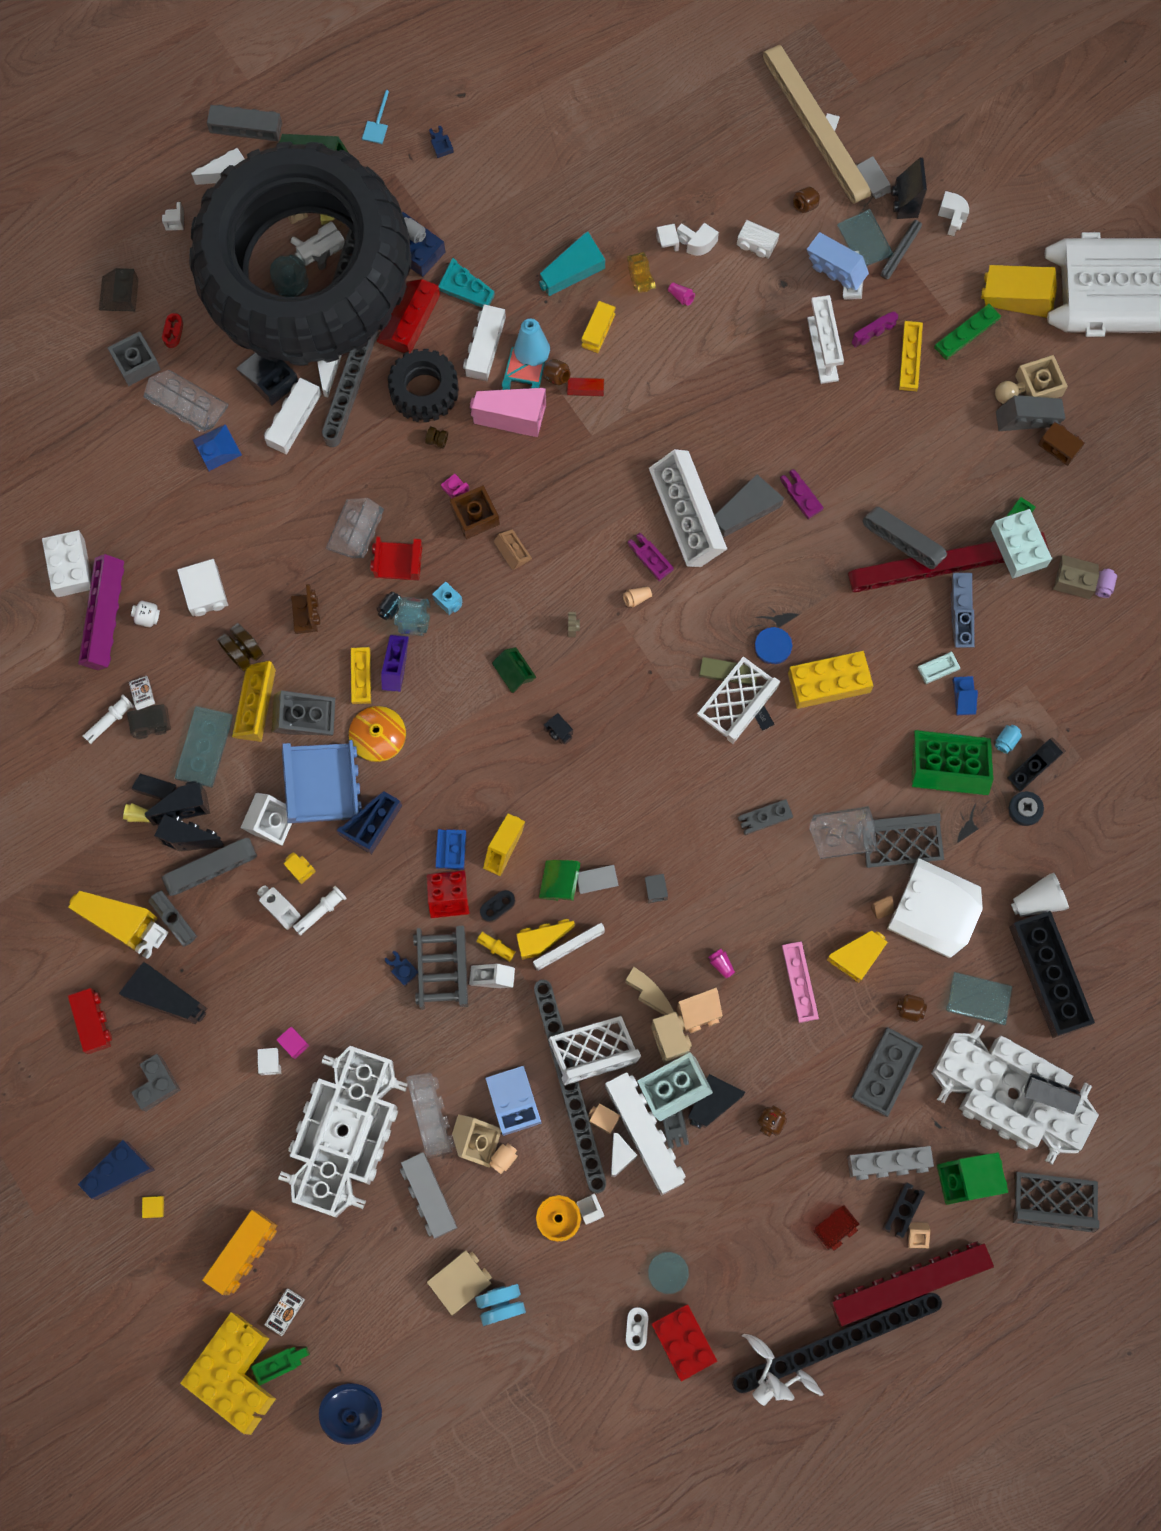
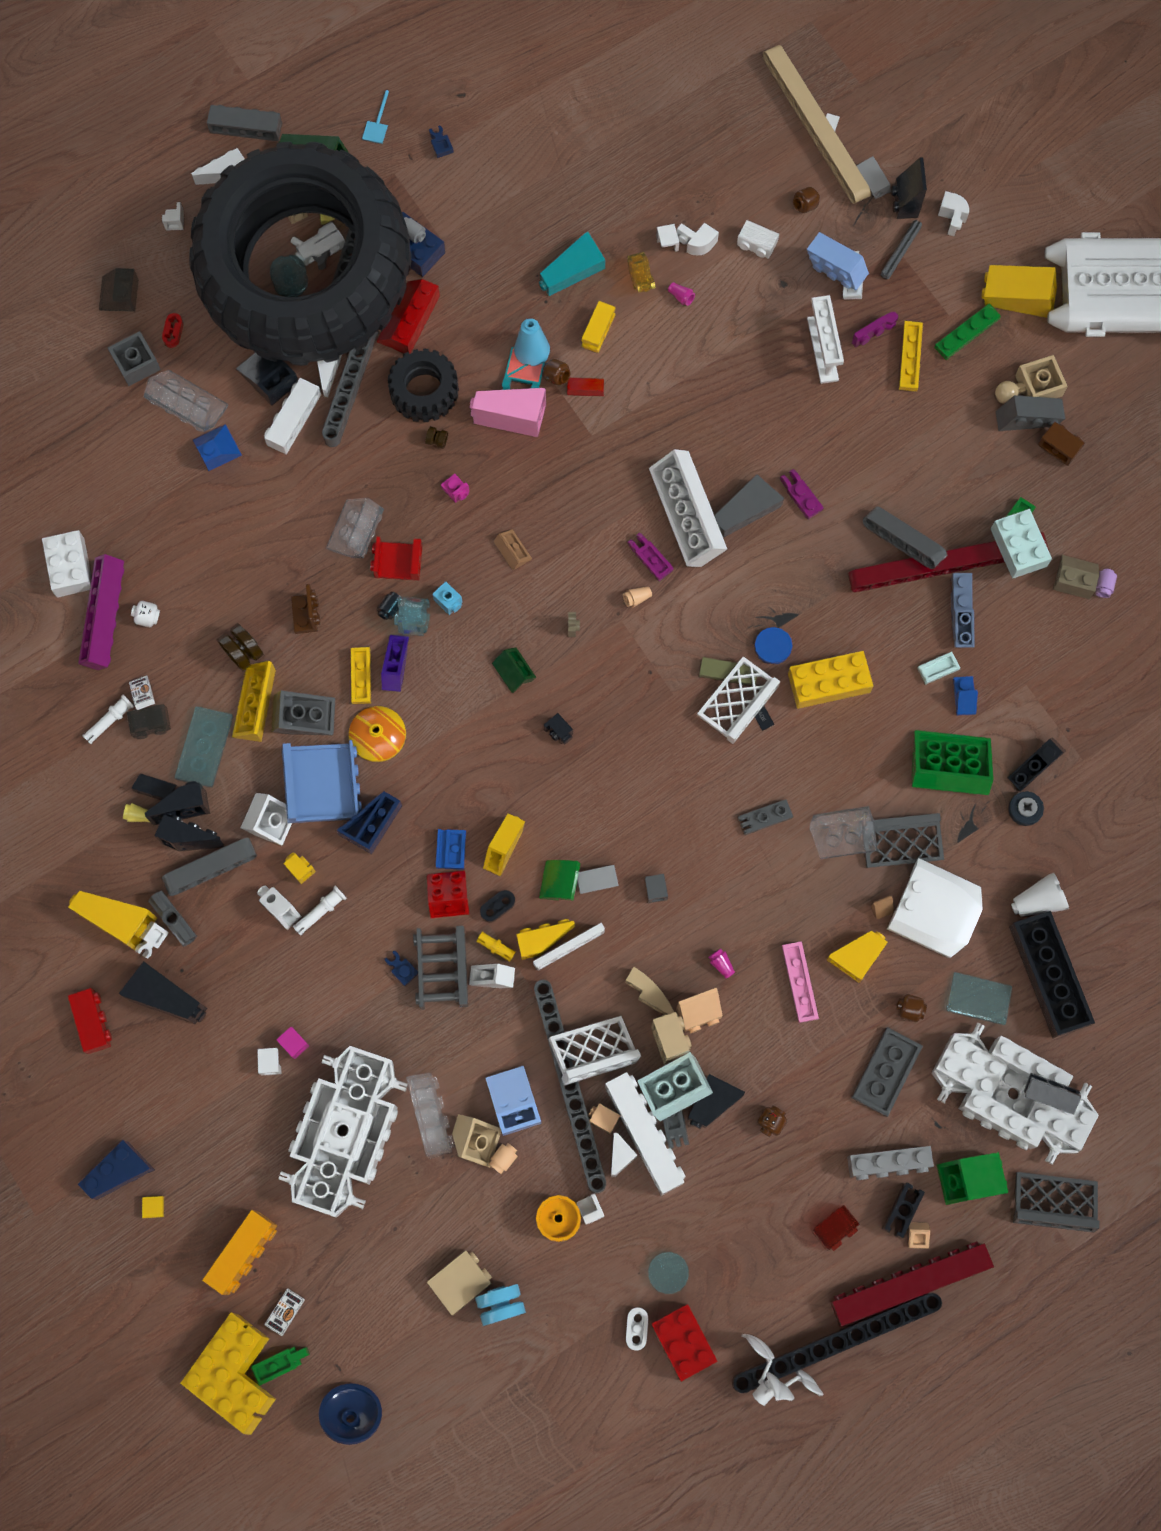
dark grey brick [131,1054,181,1112] -> none
white brick [177,559,228,616] -> none
light grey brick [400,1152,458,1239] -> none
teal wing [439,258,495,308] -> none
reddish brown brick [450,485,500,539] -> none
white brick [463,305,506,381] -> none
clear light blue piece [837,209,893,266] -> none
medium azure brick [995,725,1022,754] -> none

